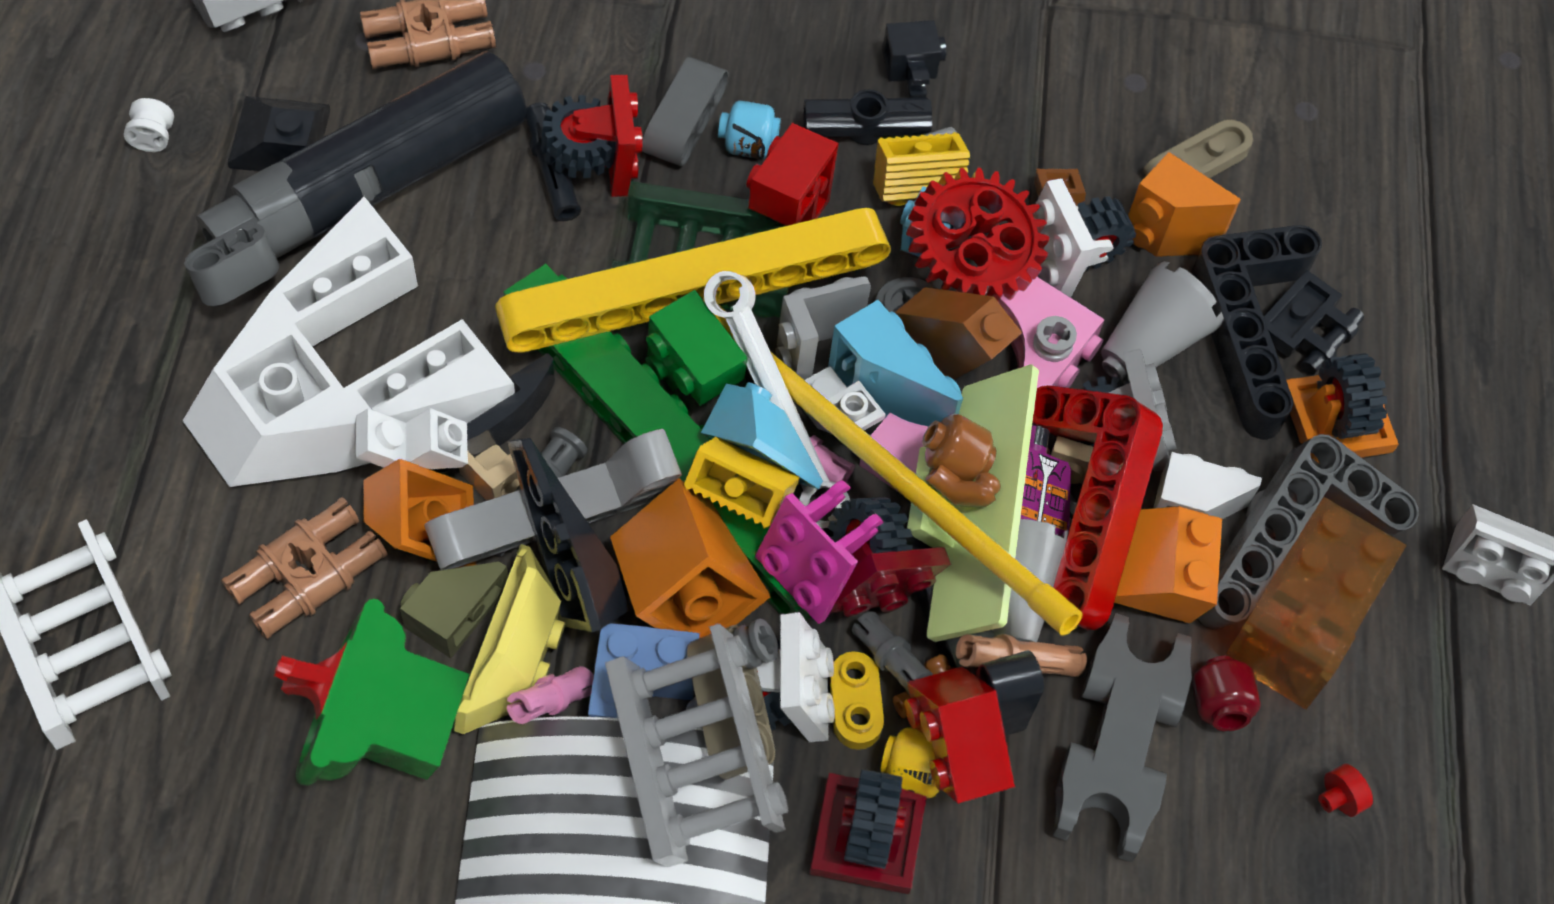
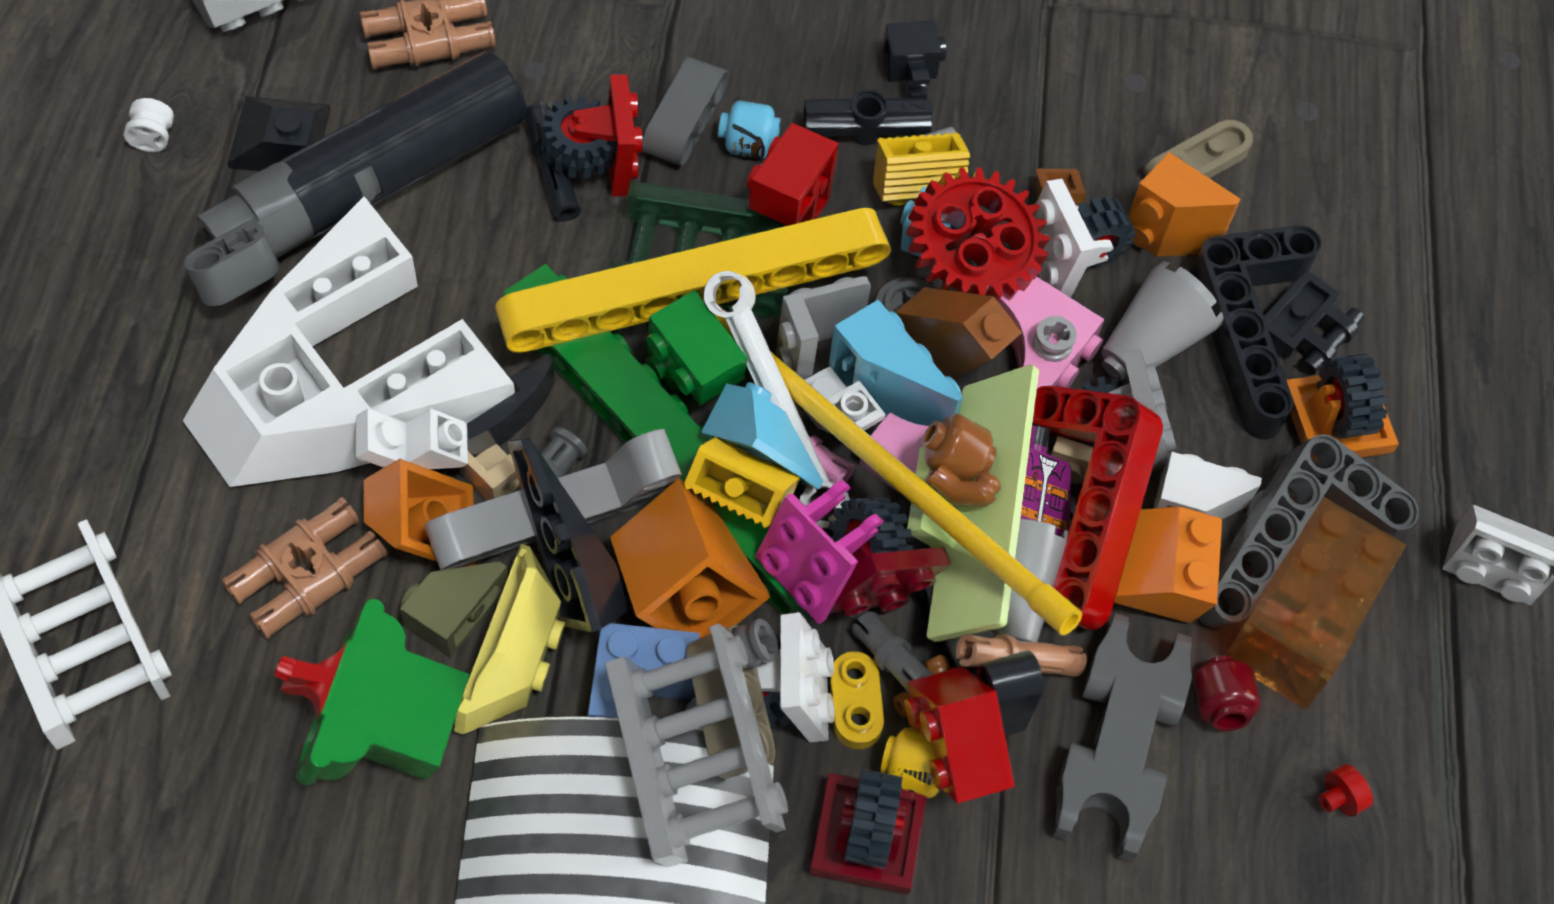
bright pink pin [507,666,594,724] -> none

